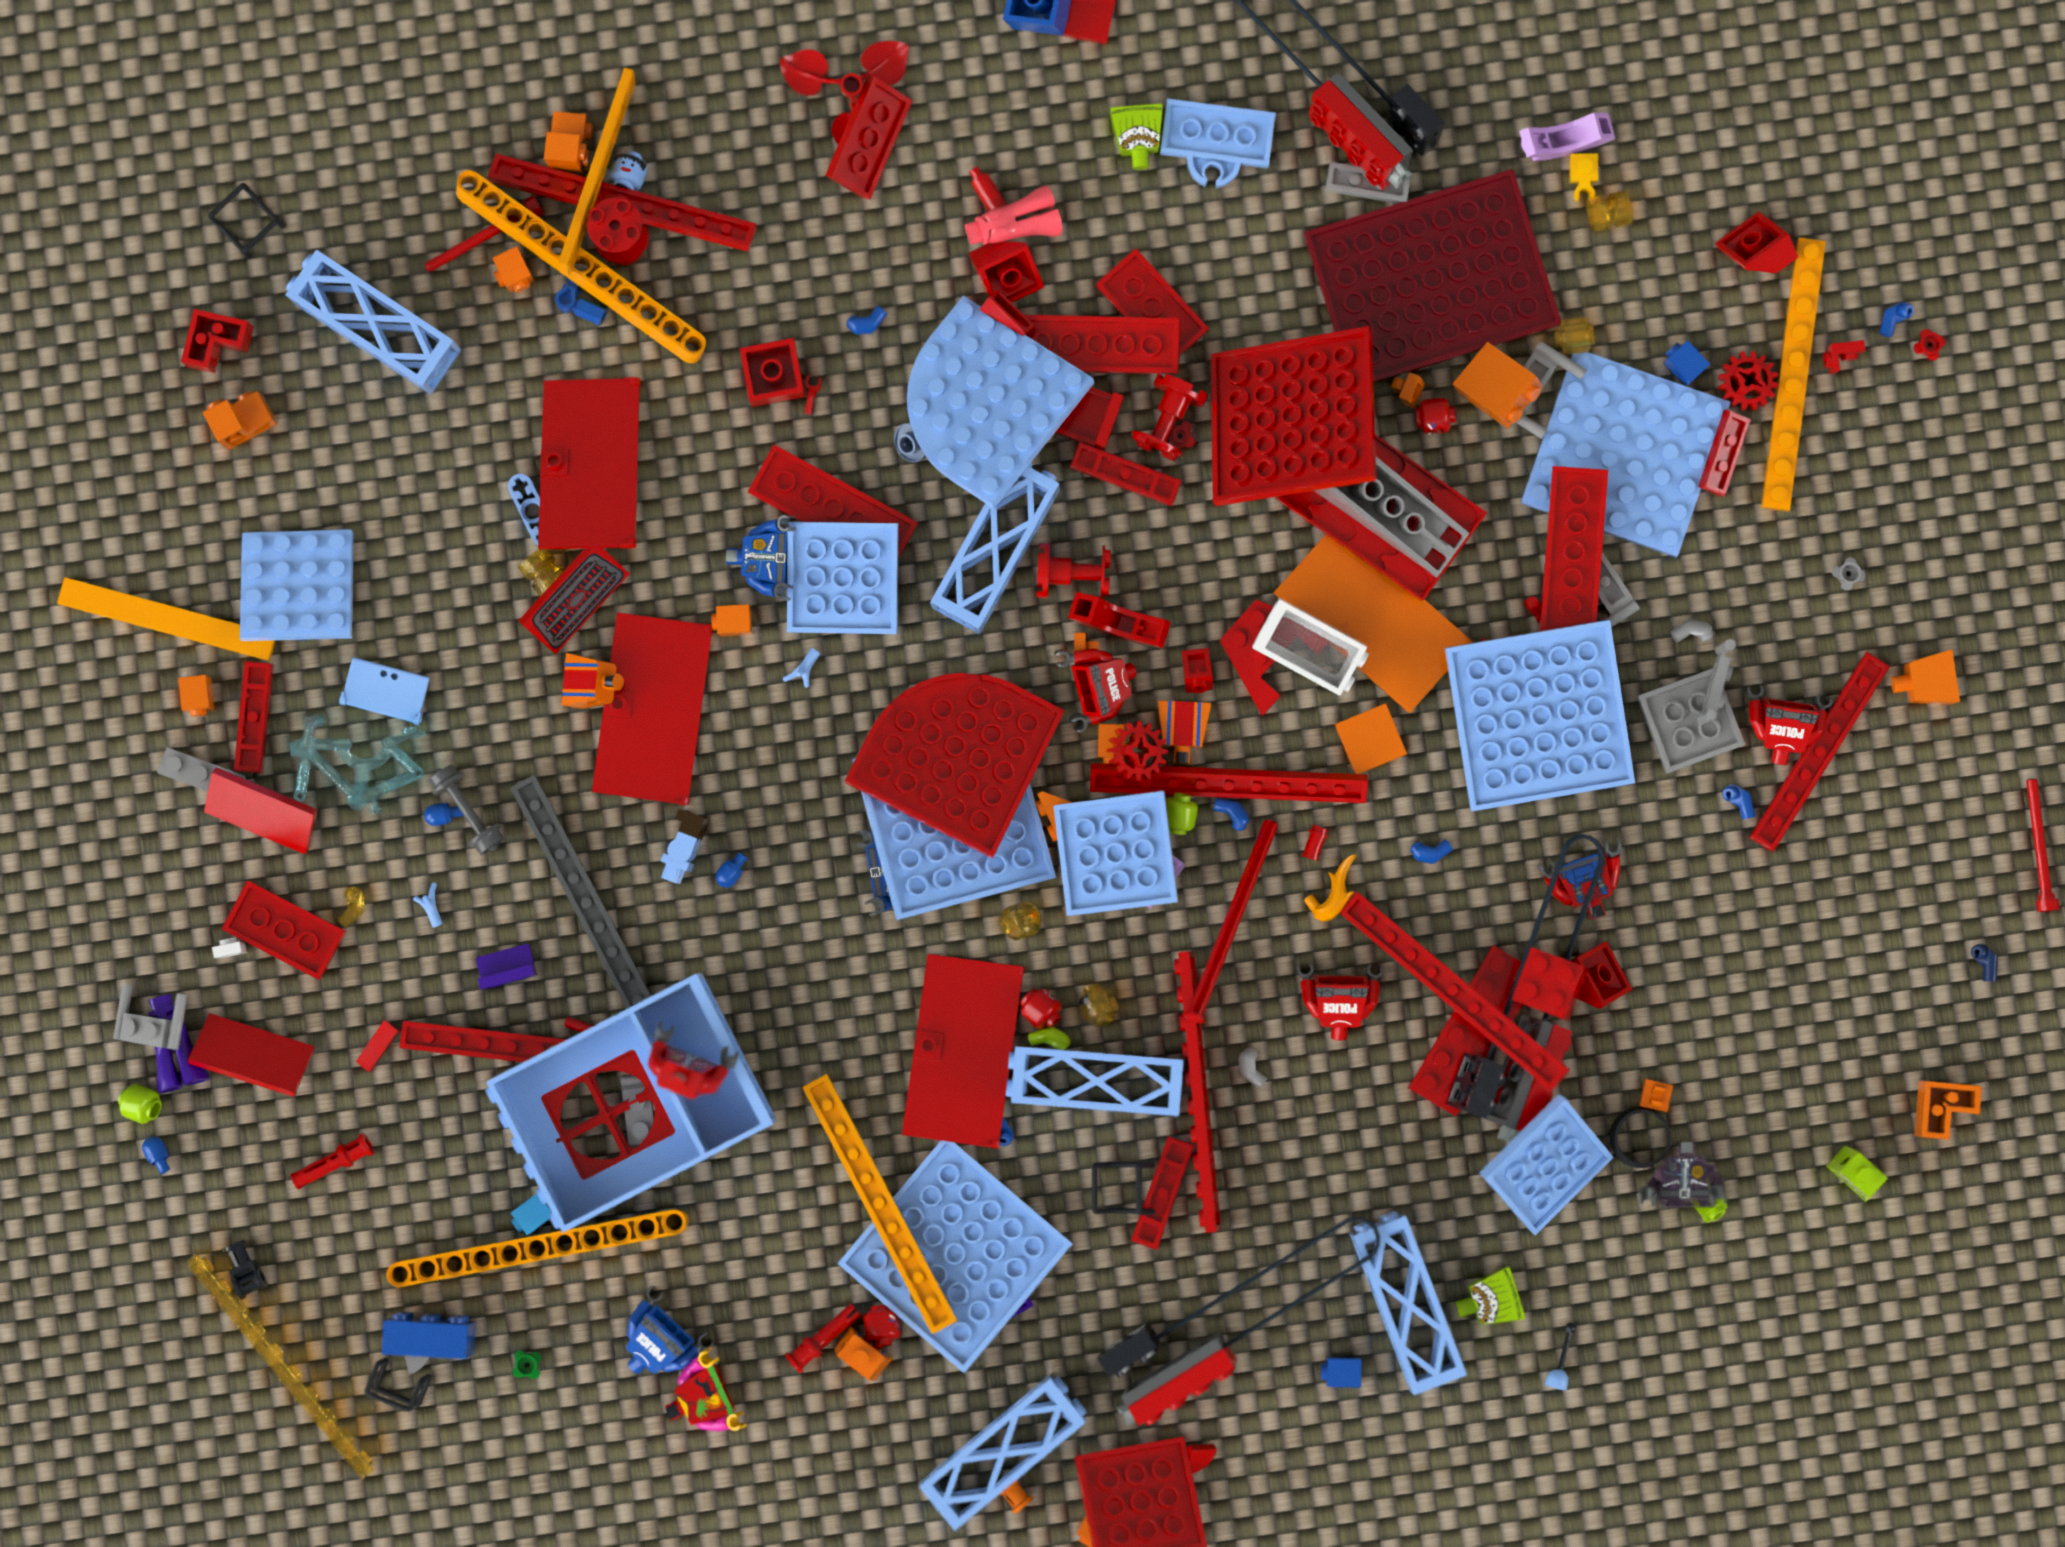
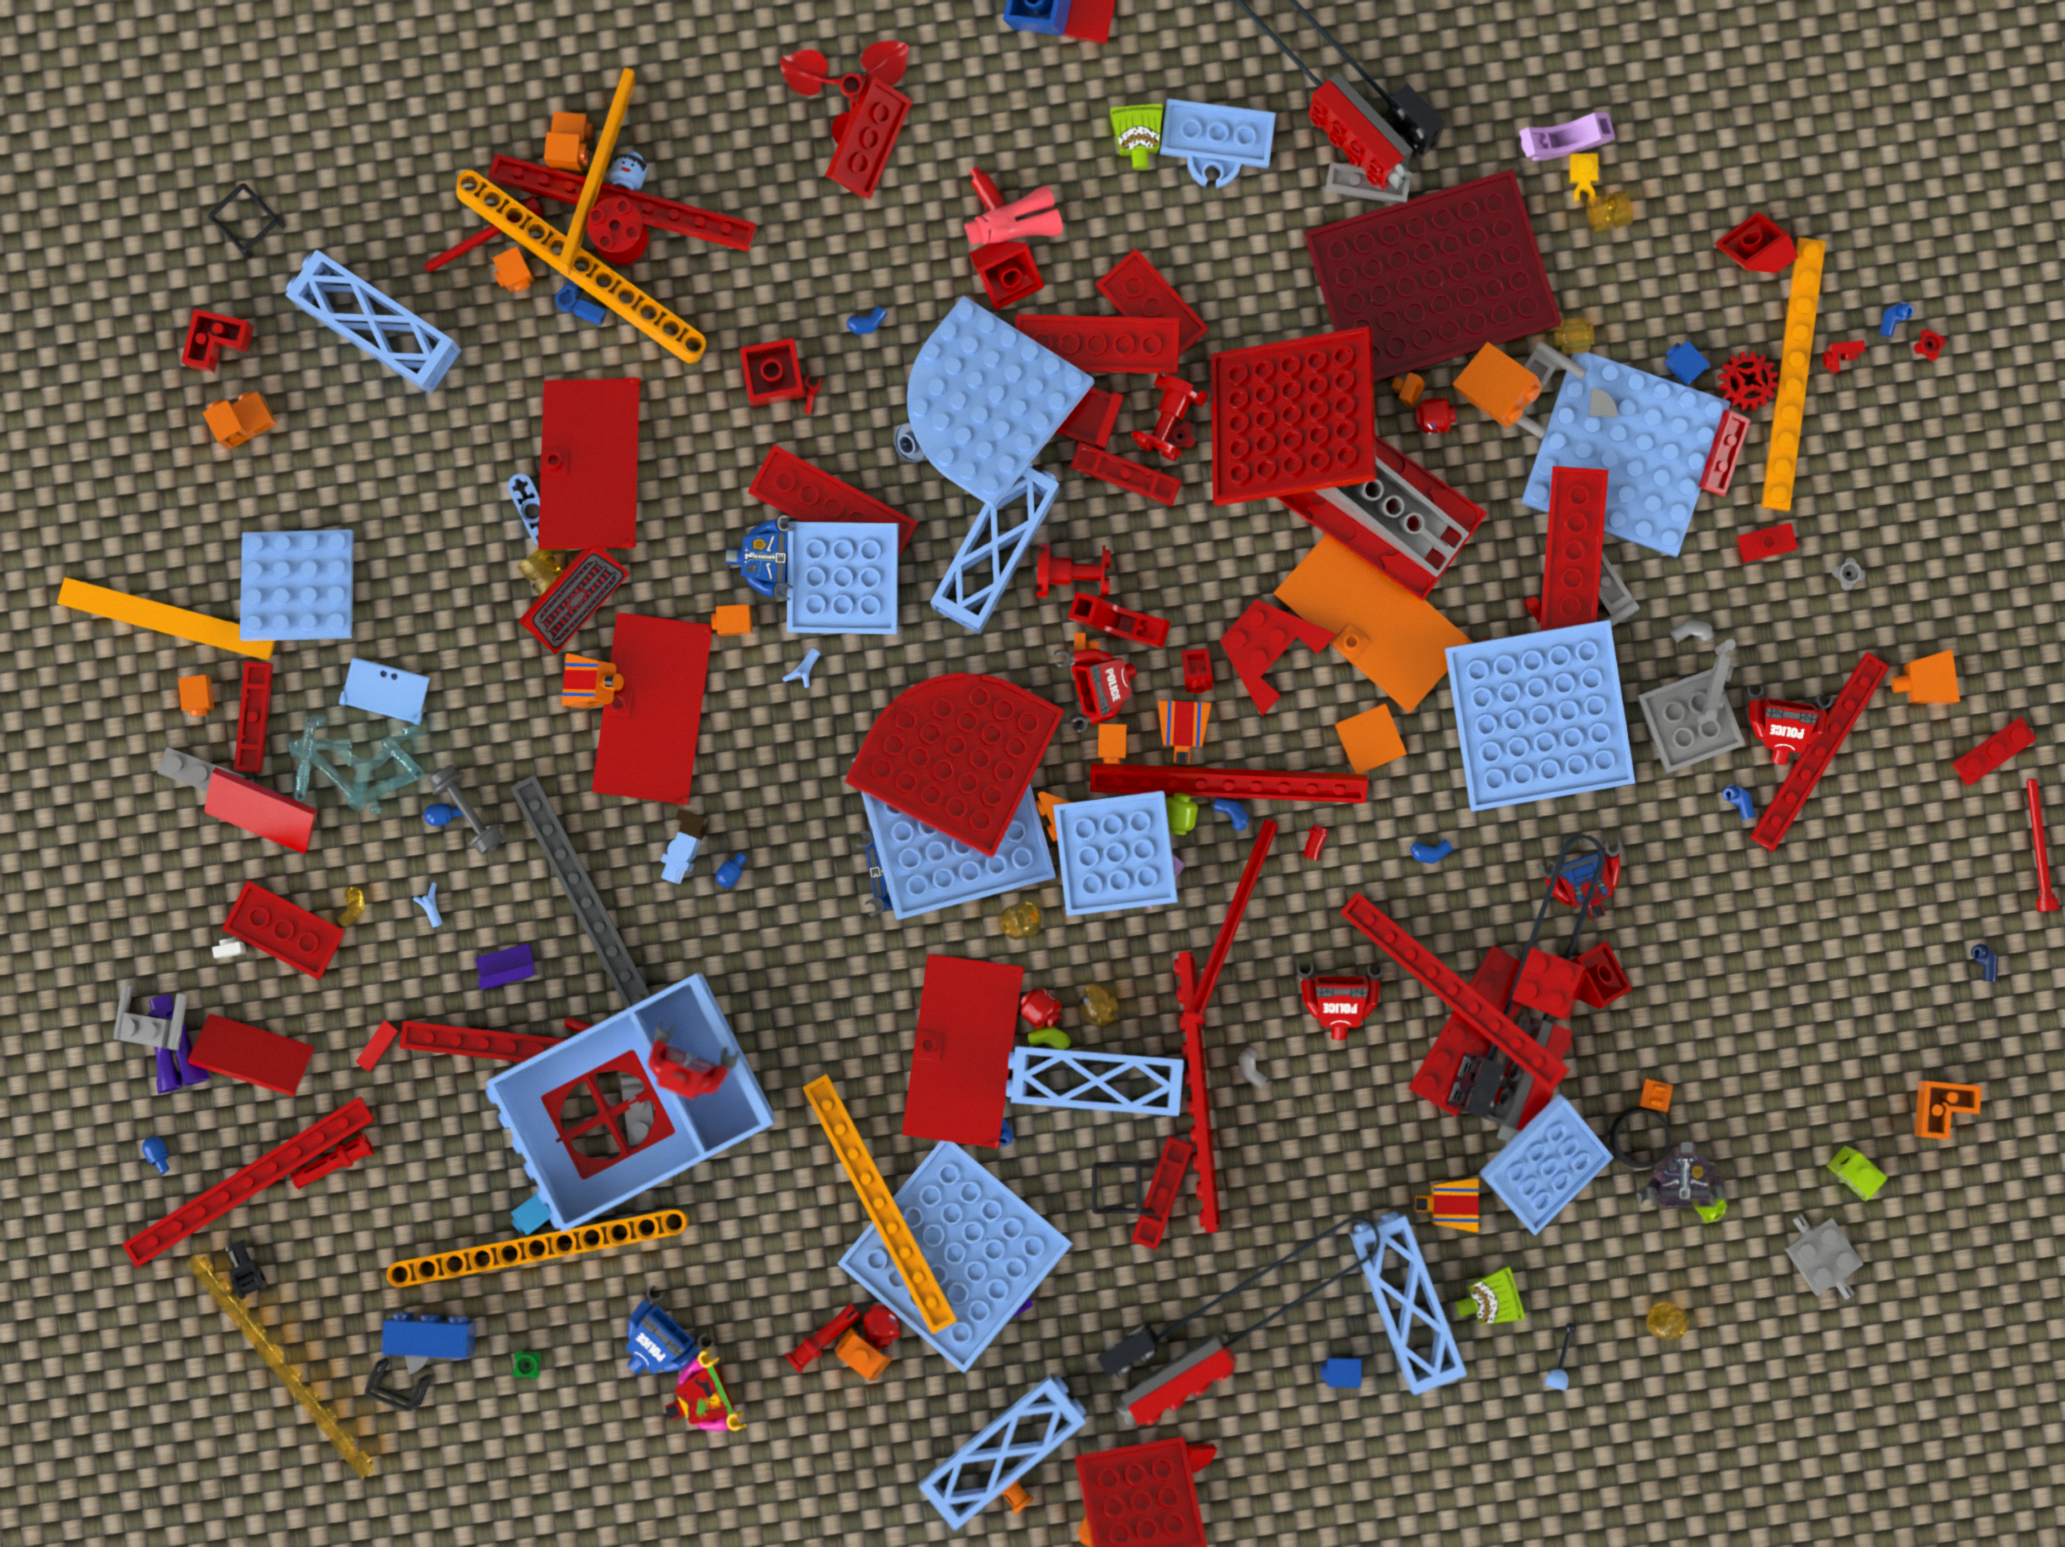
lime head [118,1084,162,1124] -> none
red piece [979,290,1035,336] -> none
red gear [1107,721,1168,782] -> none
piece [1252,597,1369,696] -> none
light orange piece [1304,855,1356,922] -> none
none -> red plate [122,1096,375,1268]
none -> torso [1415,1178,1479,1232]
none -> light grey tile [1589,387,1617,418]
none -> clear yellow head [1647,1302,1689,1341]
none -> red plate [1736,523,1798,563]
none -> light grey plate [1784,1214,1863,1300]
none -> red plate [1951,717,2037,786]

